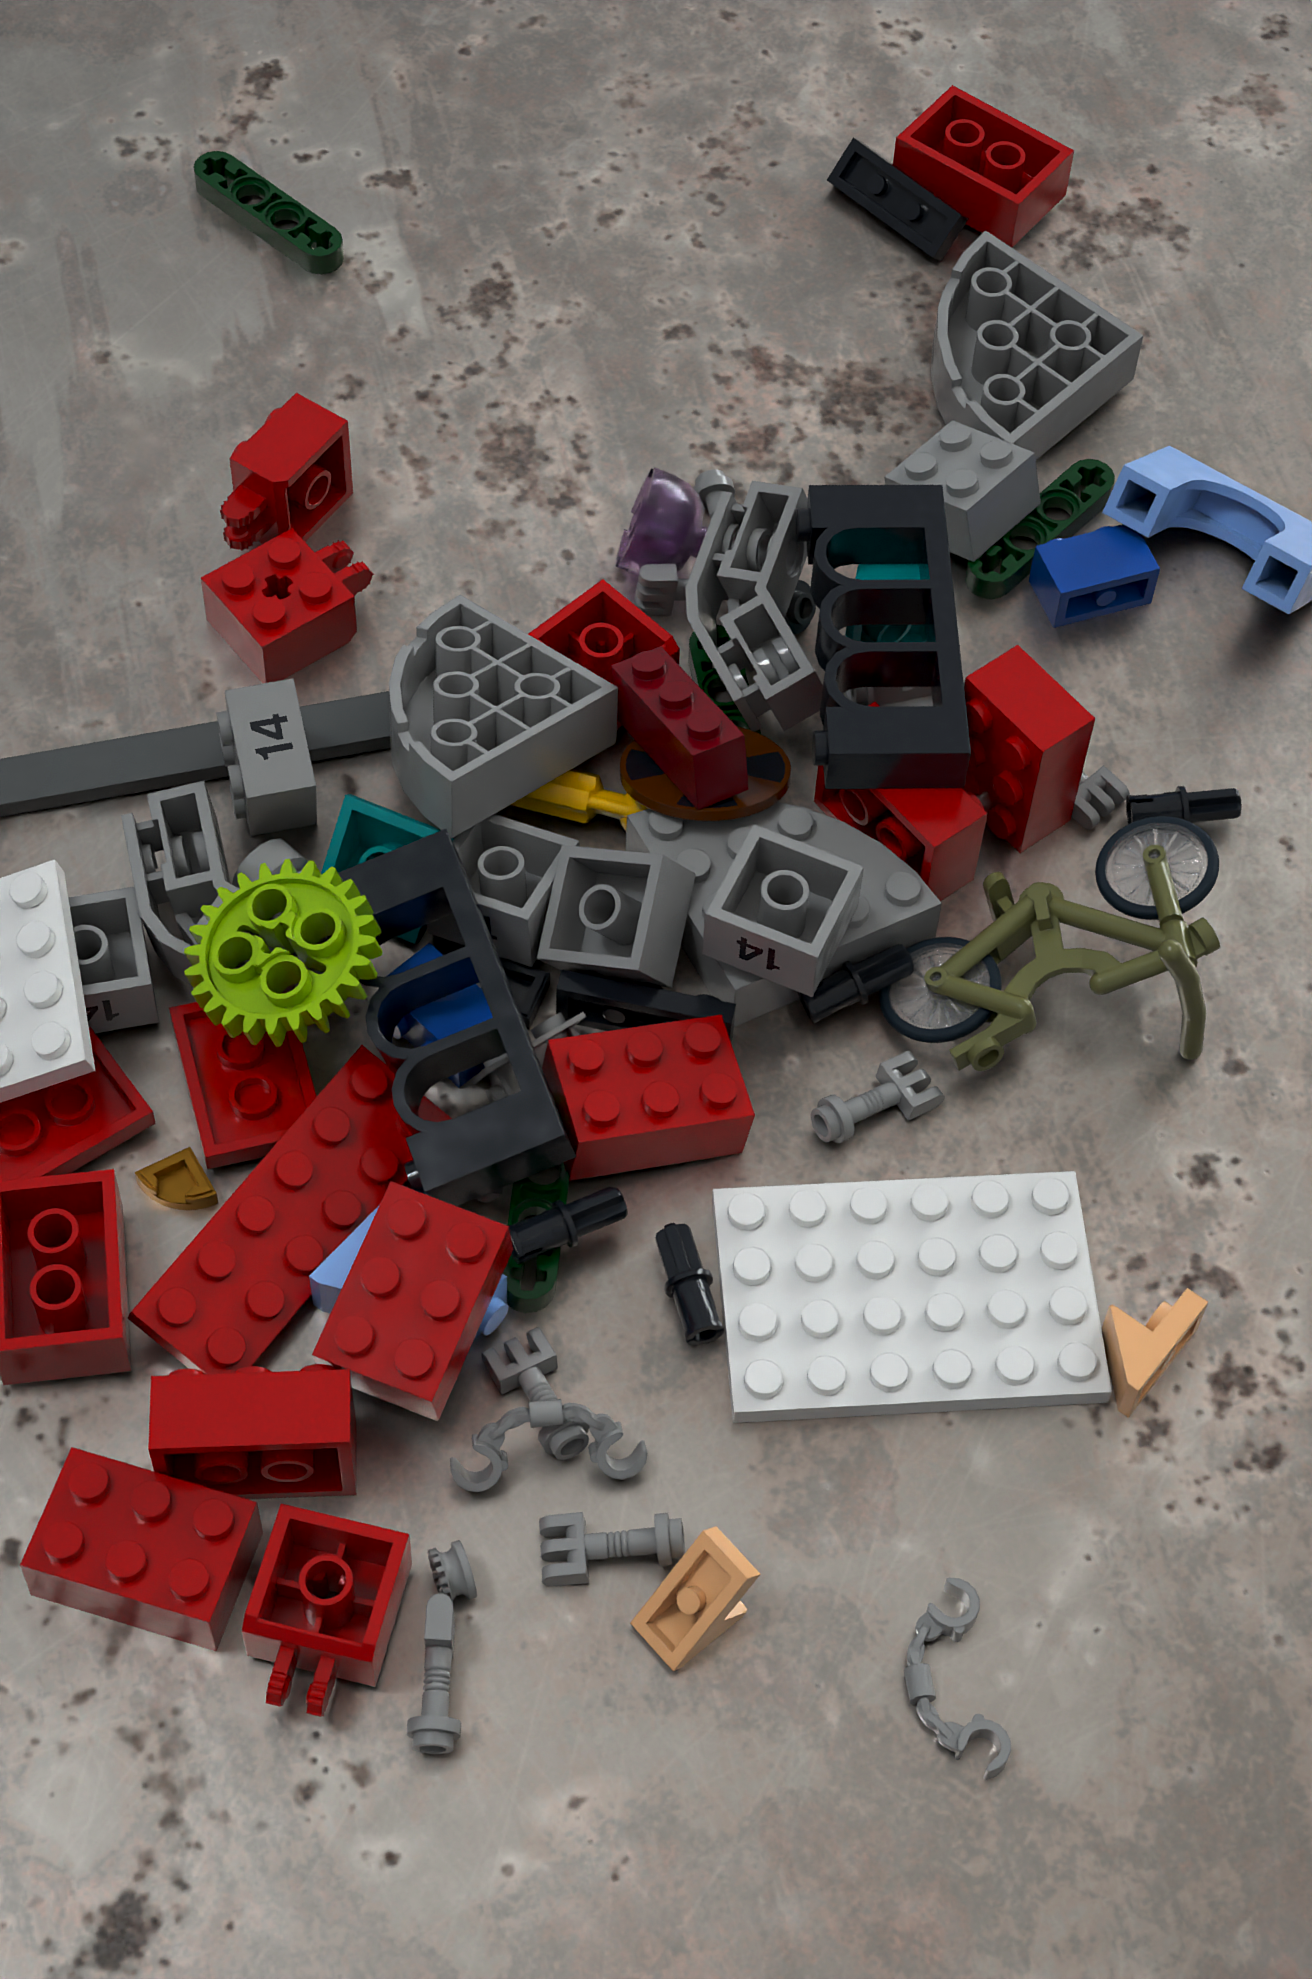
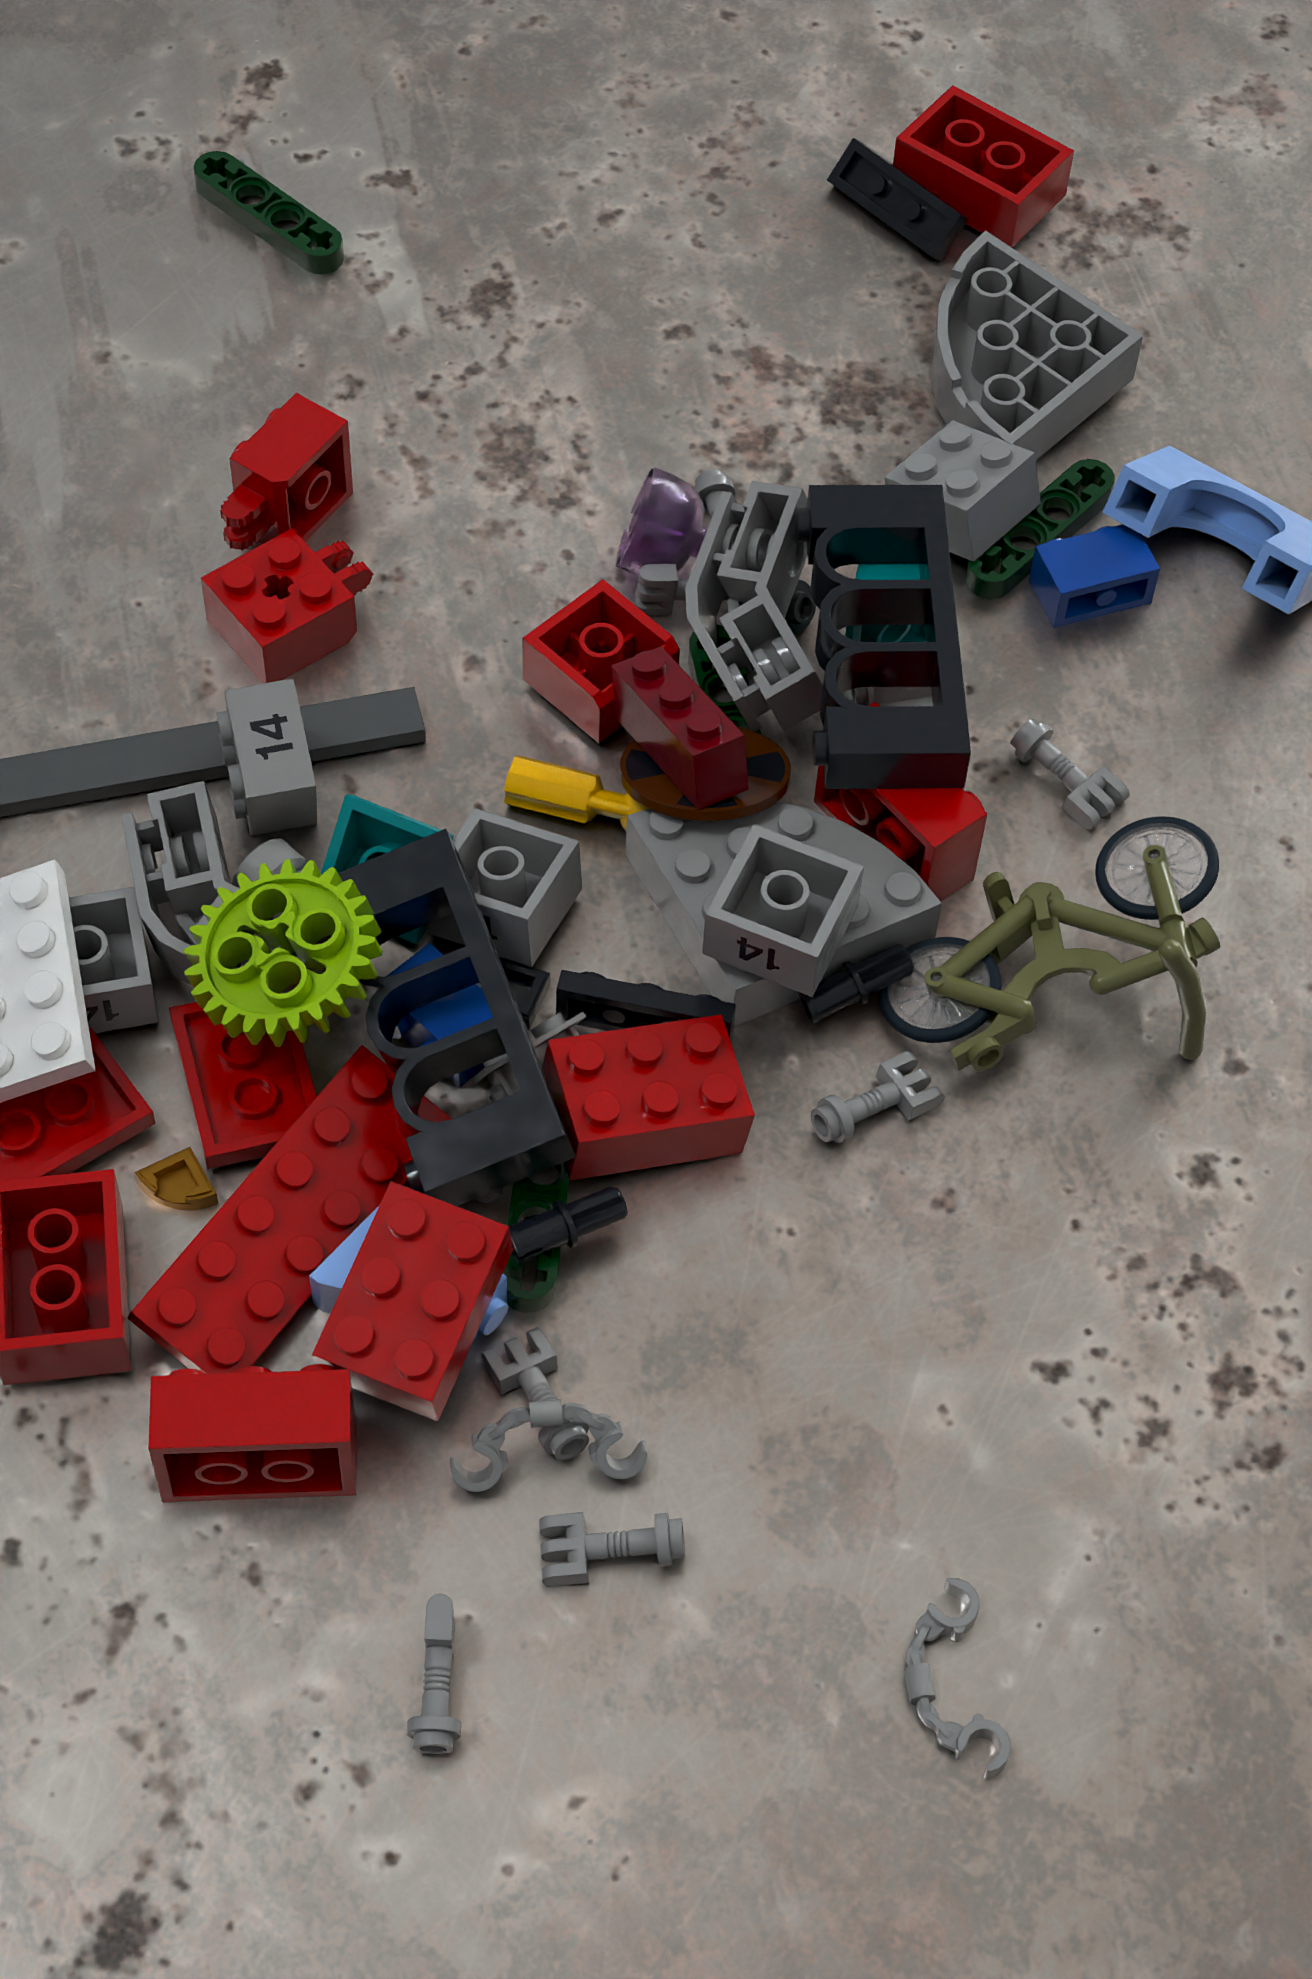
red brick [20,1447,263,1652] -> none
red hinge [242,1503,412,1717] -> none
light grey brick [389,595,618,838] -> none
light grey bush [427,1540,477,1602] -> none
light grey brick [537,845,696,988] -> none
light nougat slope [630,1526,761,1671] -> none
black axle [655,1223,724,1345] -> none
white plate [712,1171,1112,1423] -> none
red brick [963,645,1095,854] -> none
light nougat slope [1101,1288,1208,1418] -> none
black axle [1126,786,1242,824] -> none

